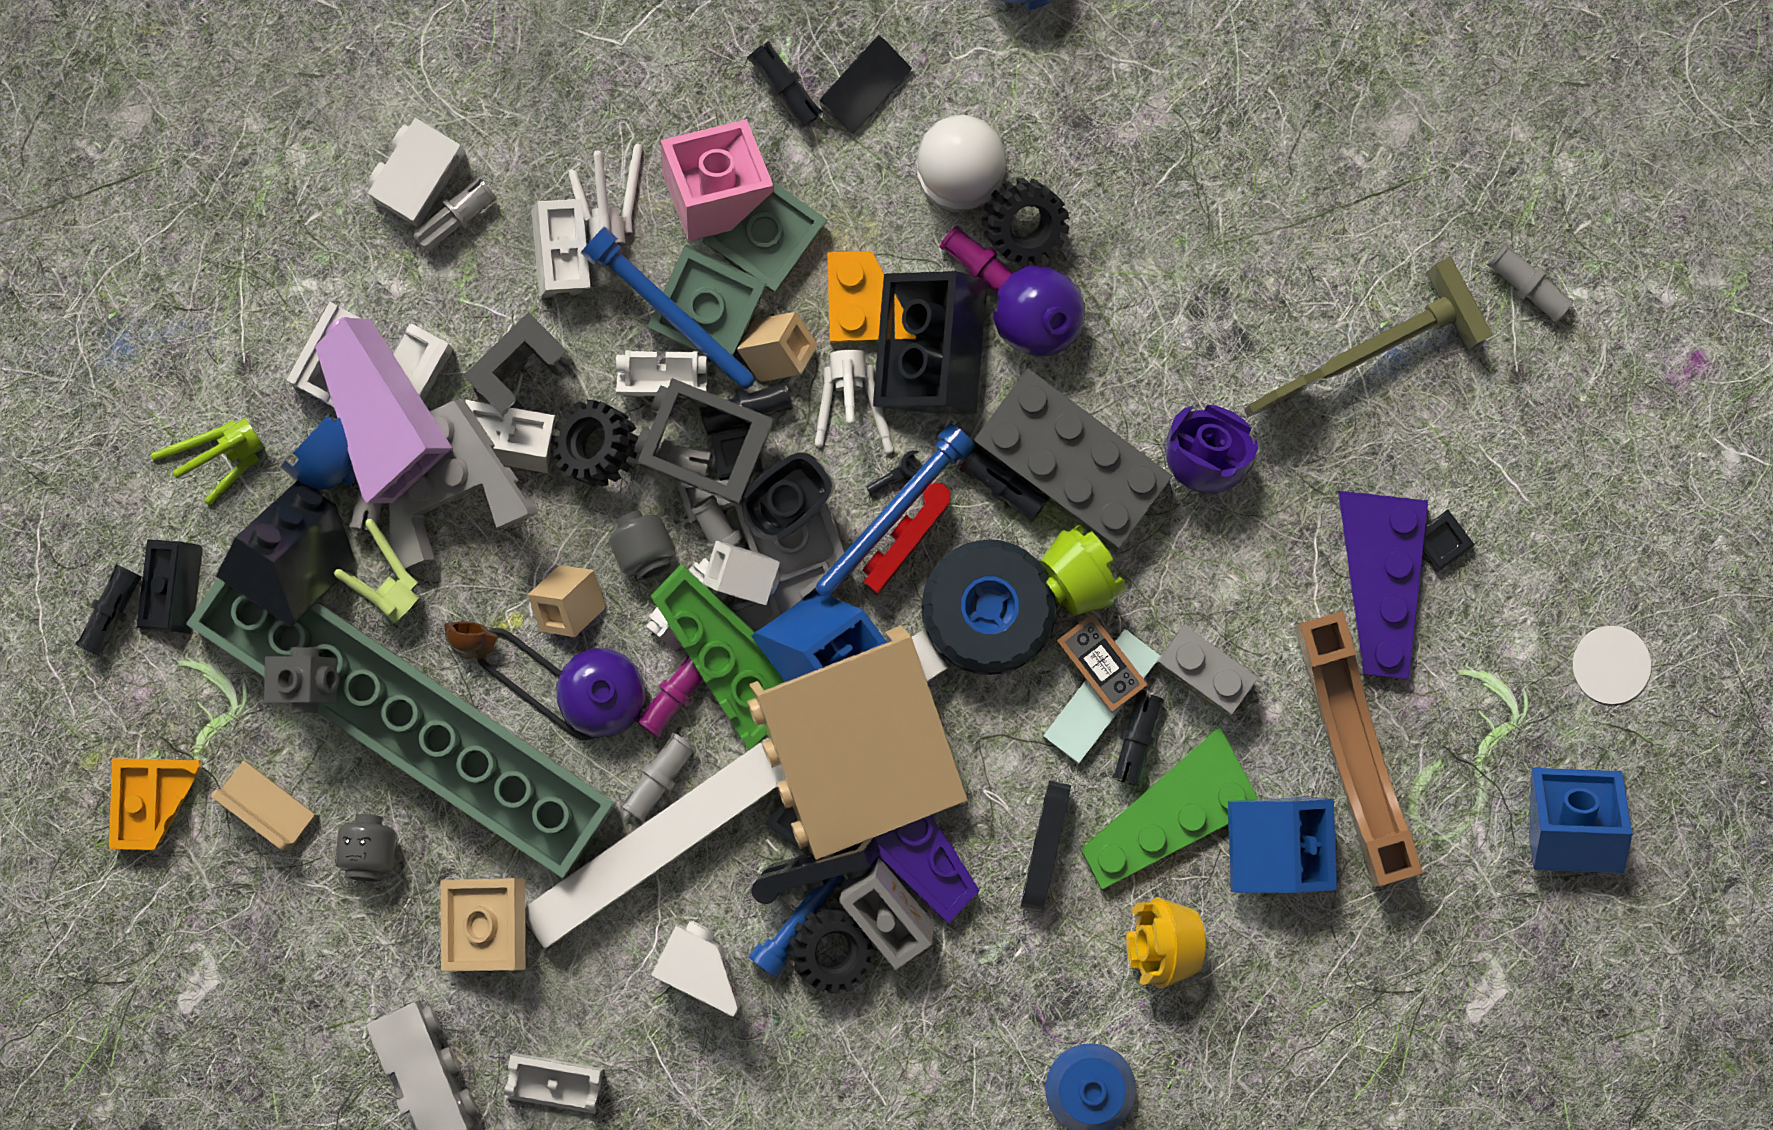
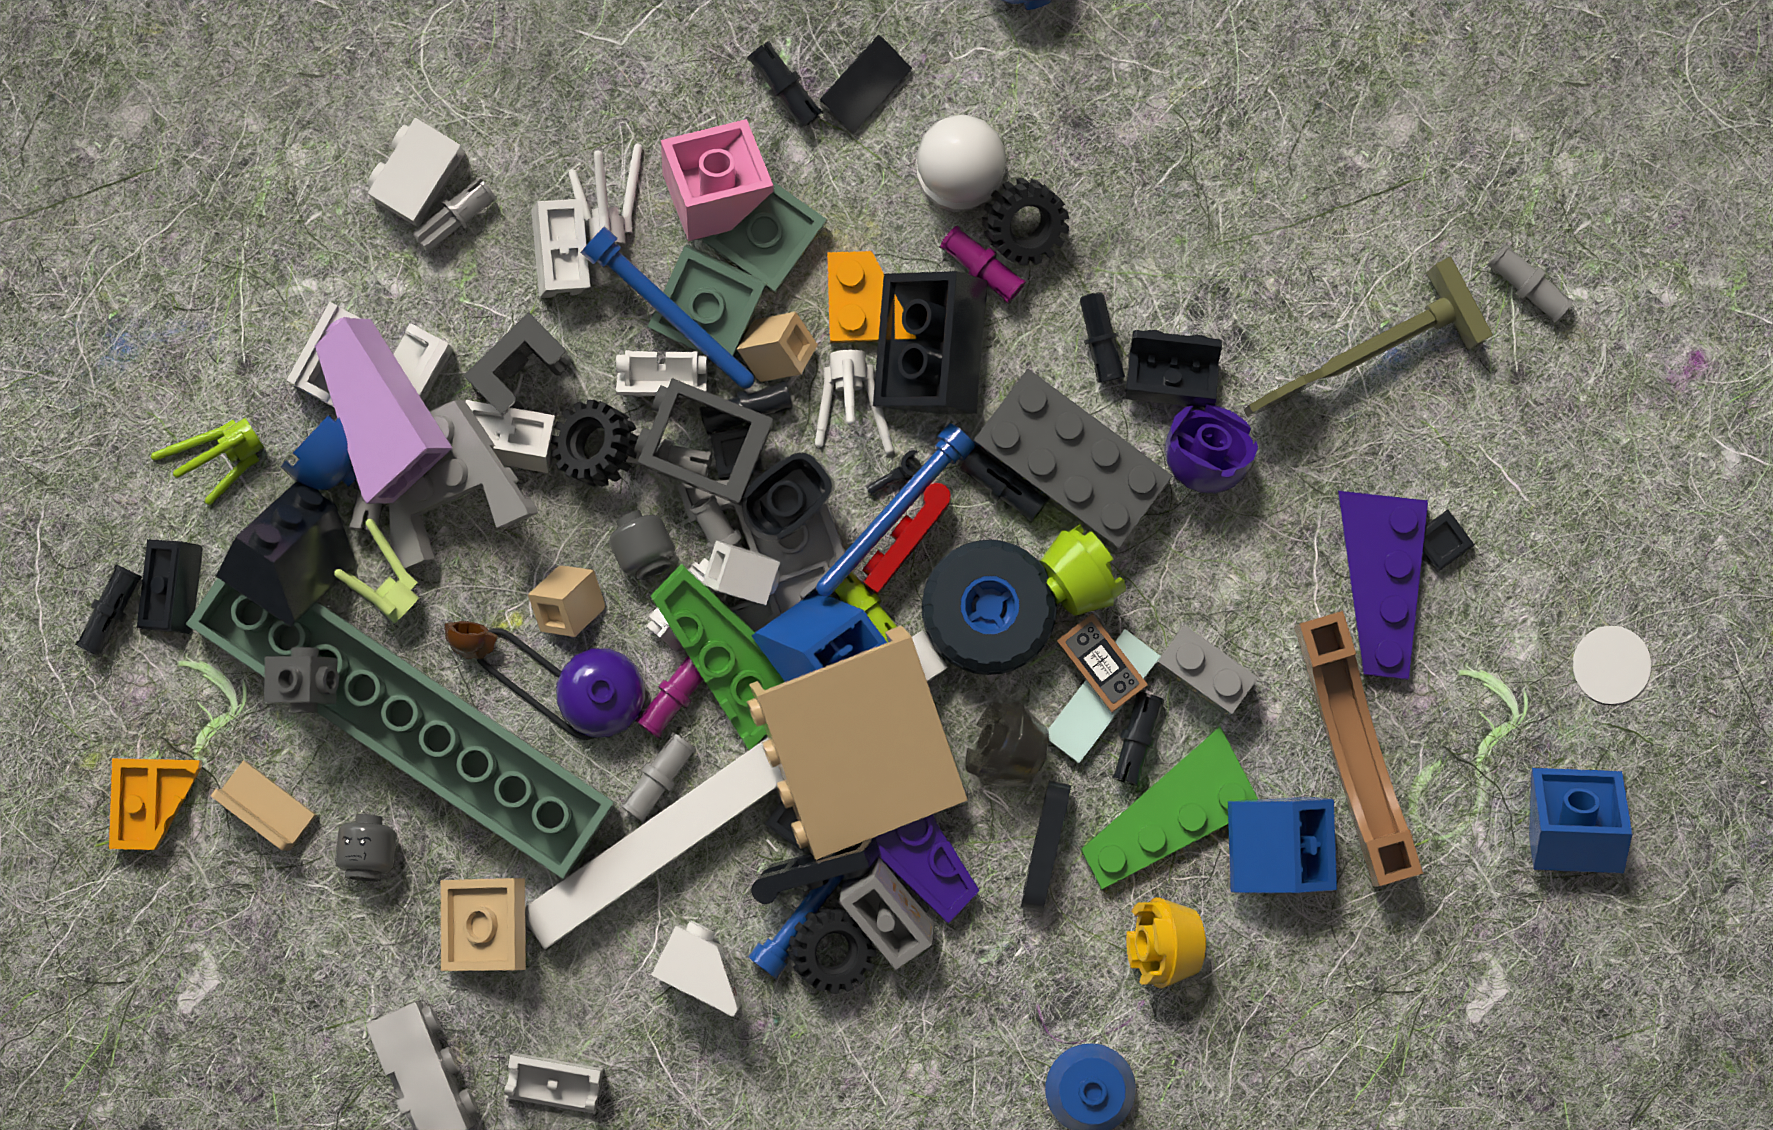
dark purple cylinder [993,266,1085,357] -> none
none -> lime pin [835,571,897,643]
none -> clear smoke cone [965,701,1049,787]
none -> black axle [1080,292,1125,383]
none -> black bracket [1125,330,1222,408]

